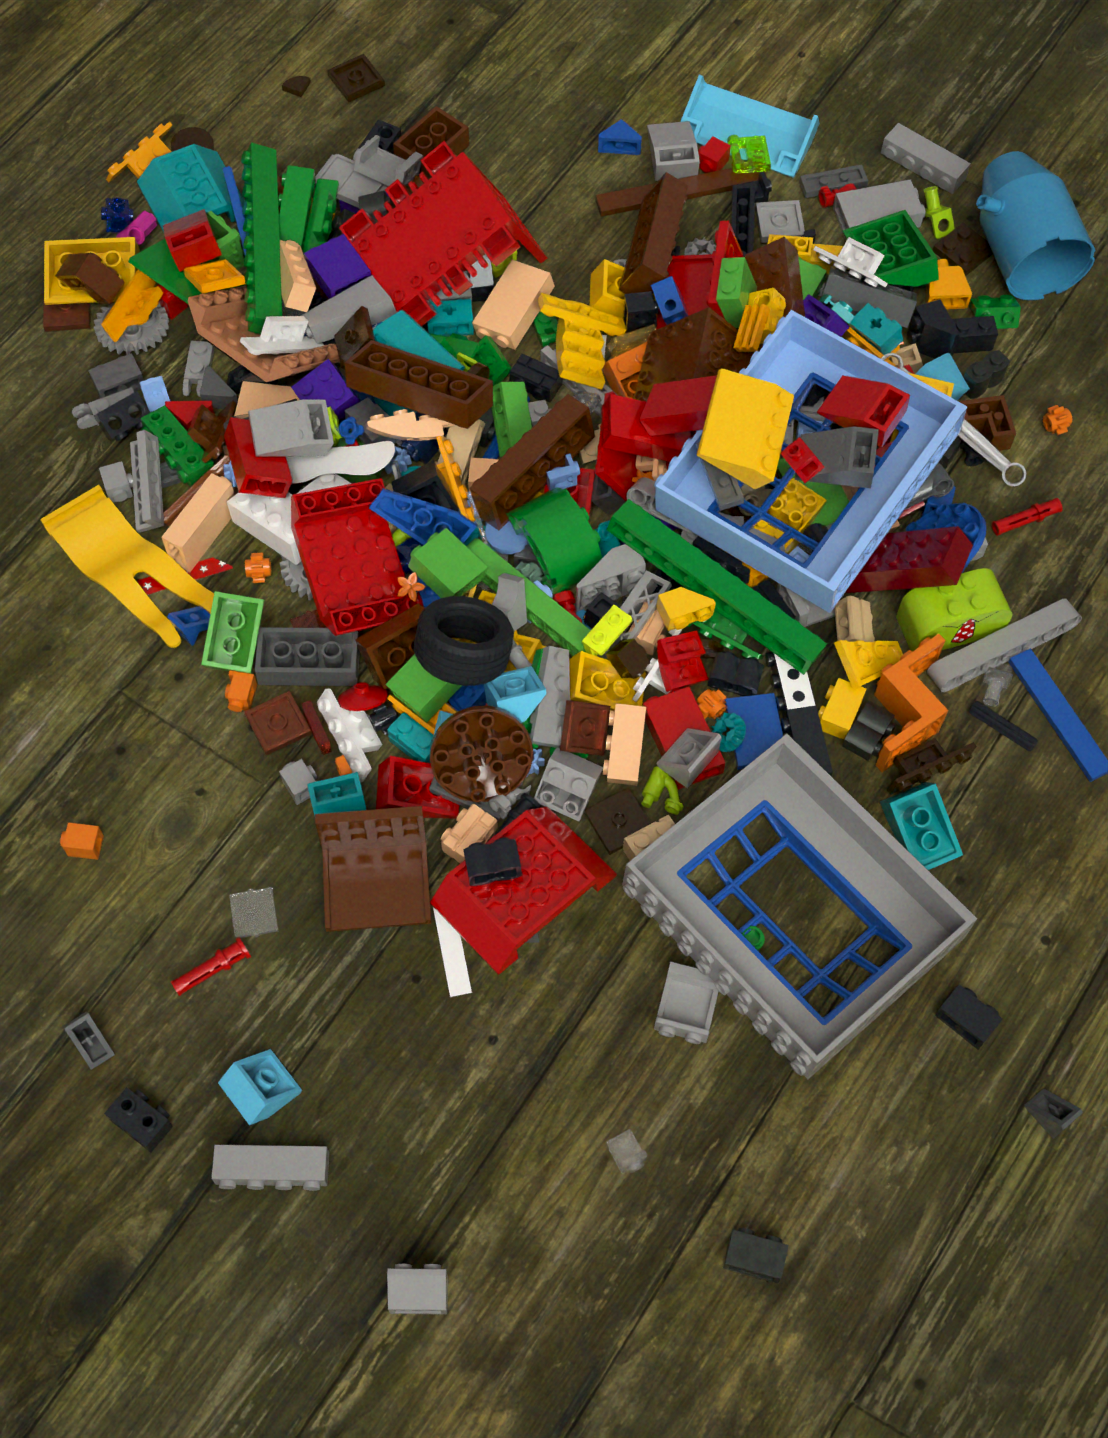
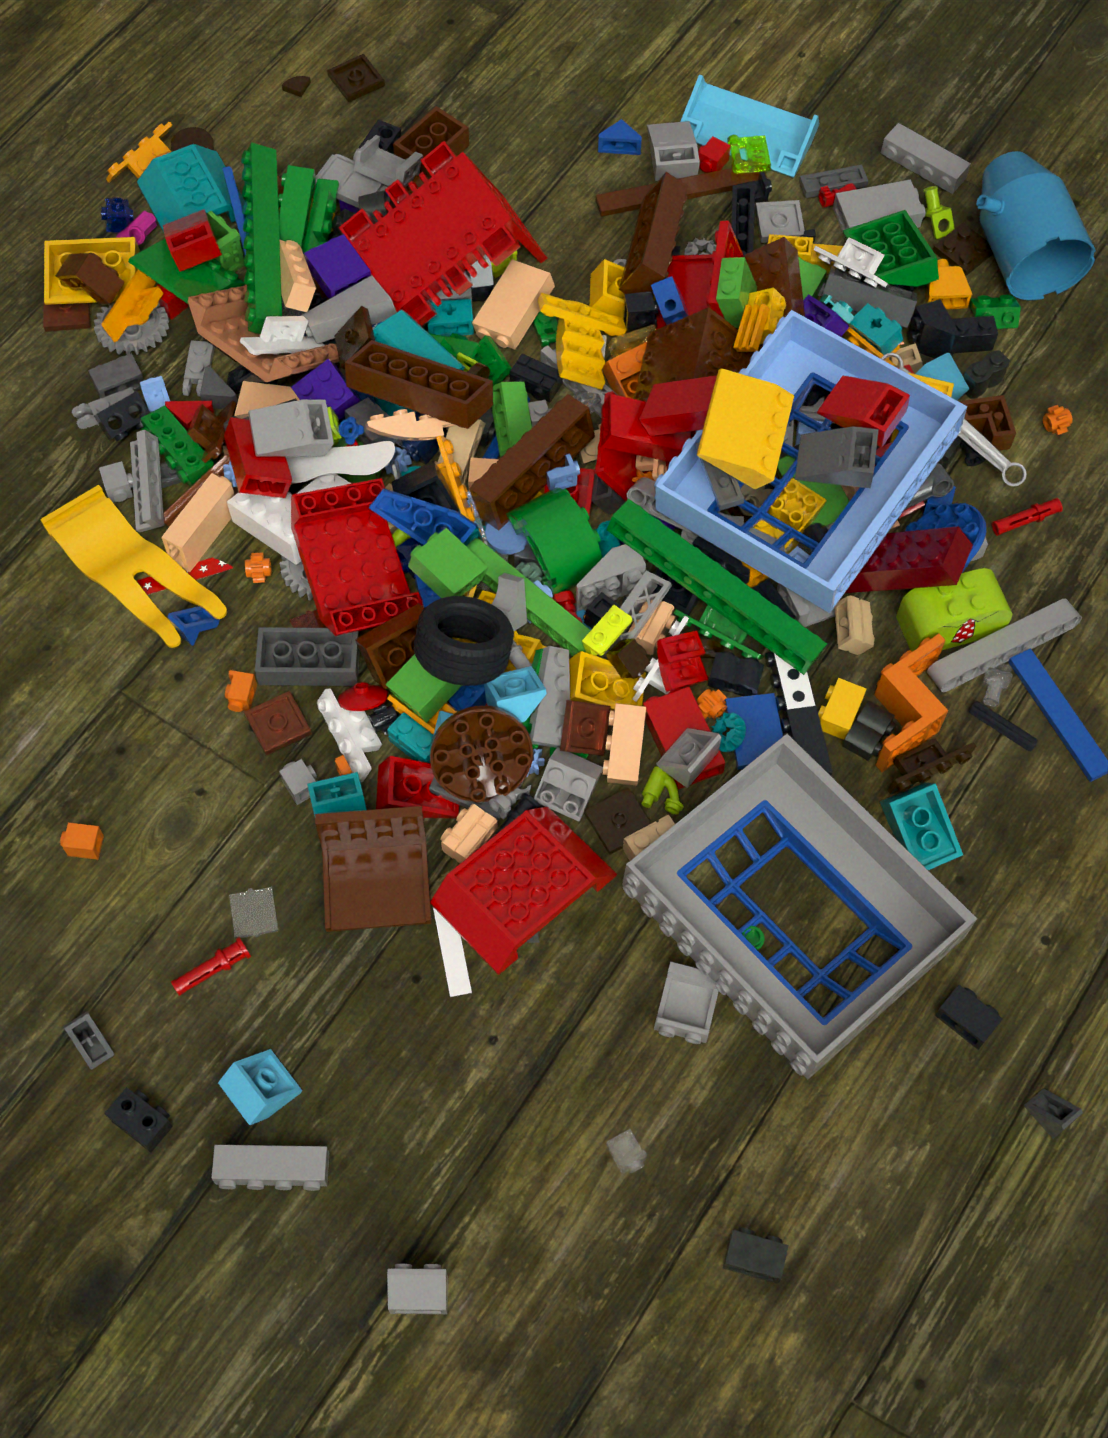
light orange tile [184,259,245,294] -> none
bright green slope [201,591,265,673] -> none
clear red tile [302,700,332,755] -> none
orange plant [398,572,426,602] -> none
black brick [463,837,522,886] -> none
yellow slope [656,587,716,631] -> none
red brick [780,437,824,483] -> none
yellow wing [834,640,903,689] -> none

